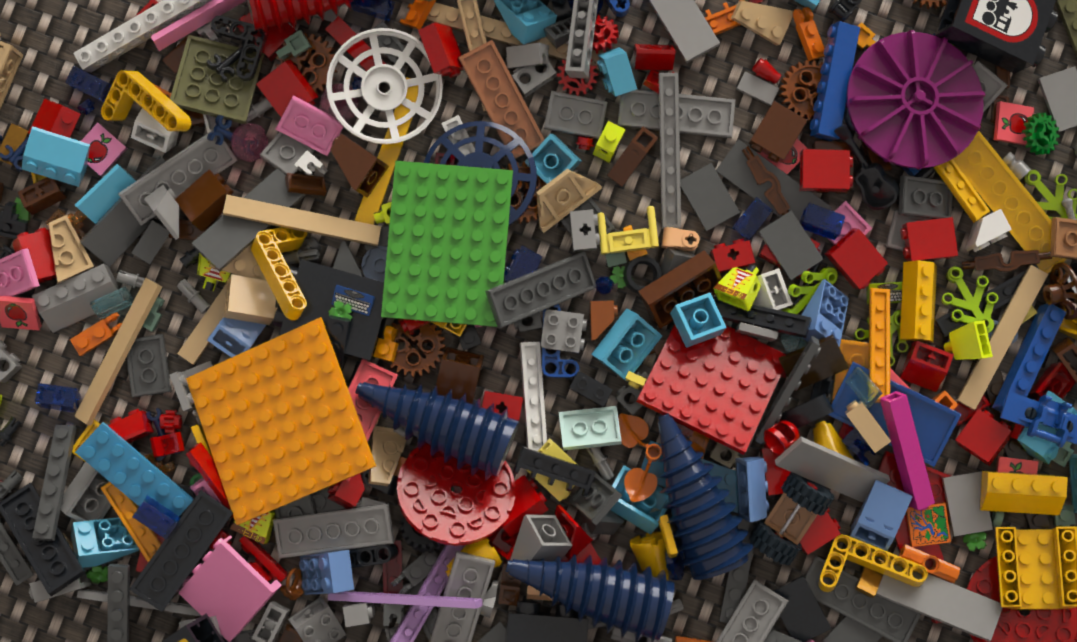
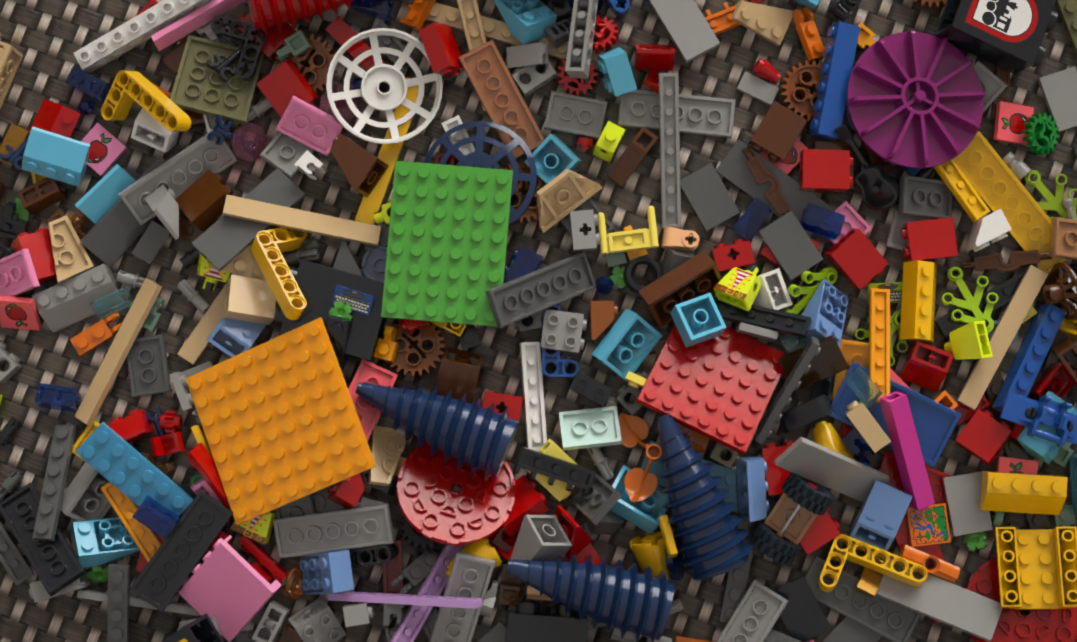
reddish brown tile [285,173,327,196] -> none
red helmet [764,421,799,455] -> none

